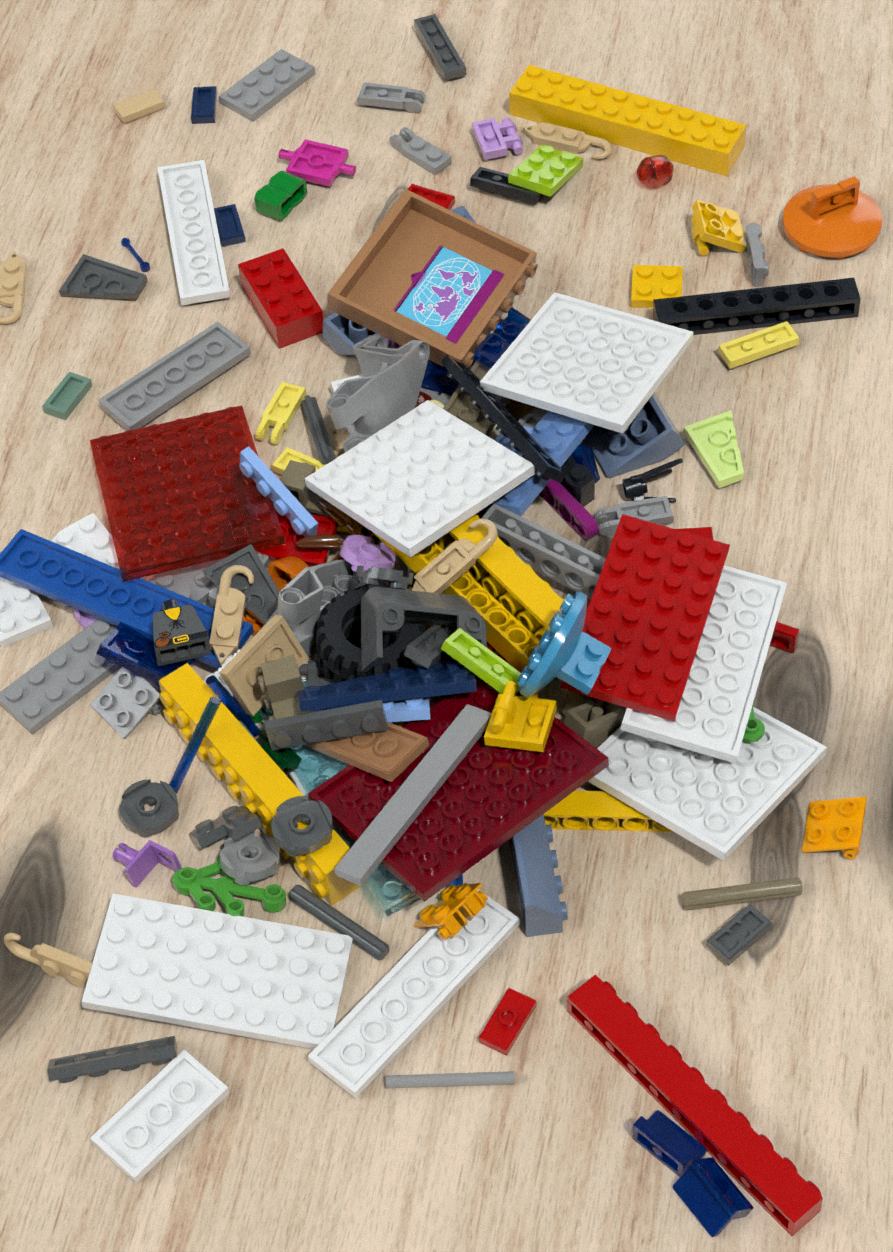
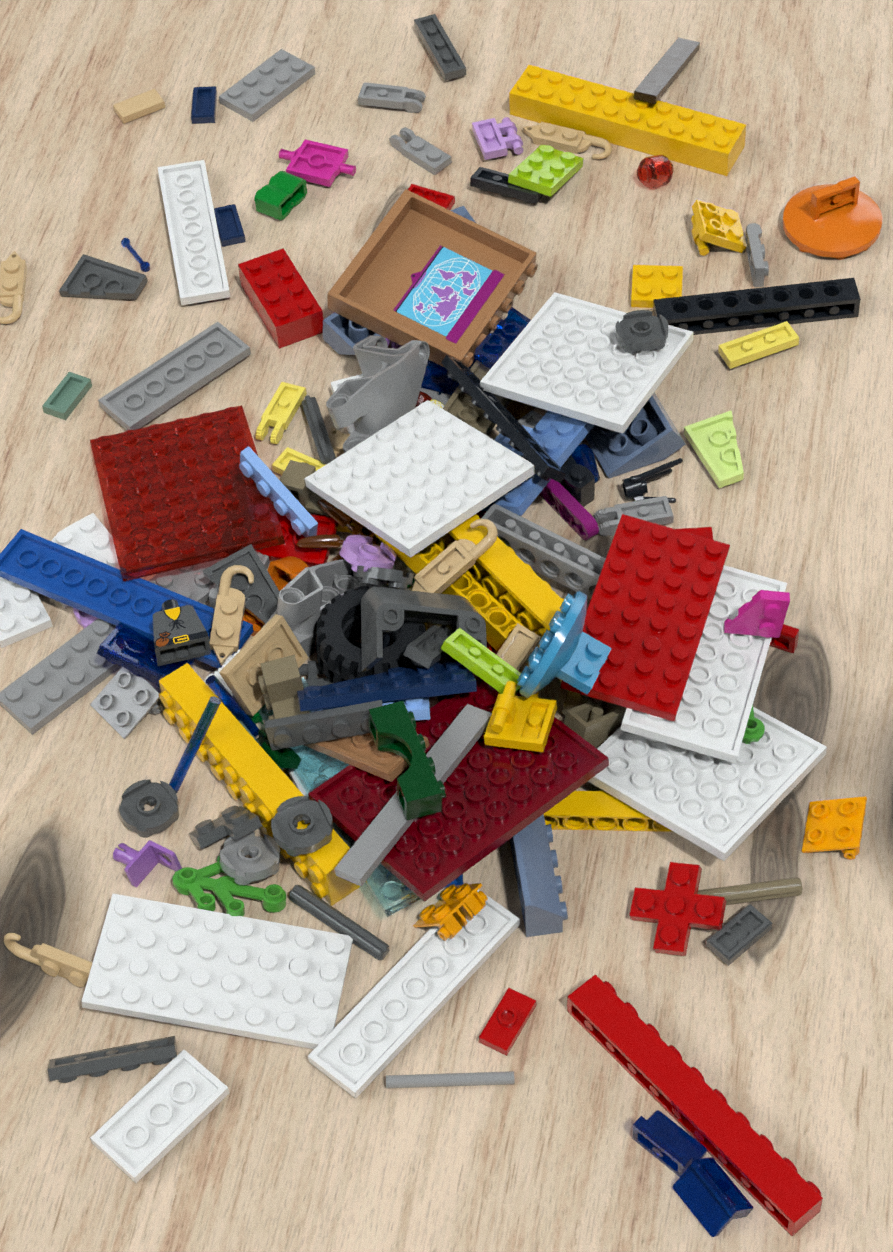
none -> dark green arch [369,701,446,821]
none -> tan tile [496,623,541,673]
none -> dark grey plate [615,310,668,354]
none -> red plate [629,862,727,956]
none -> tile [633,37,700,104]
none -> dark pink wing [724,590,790,638]

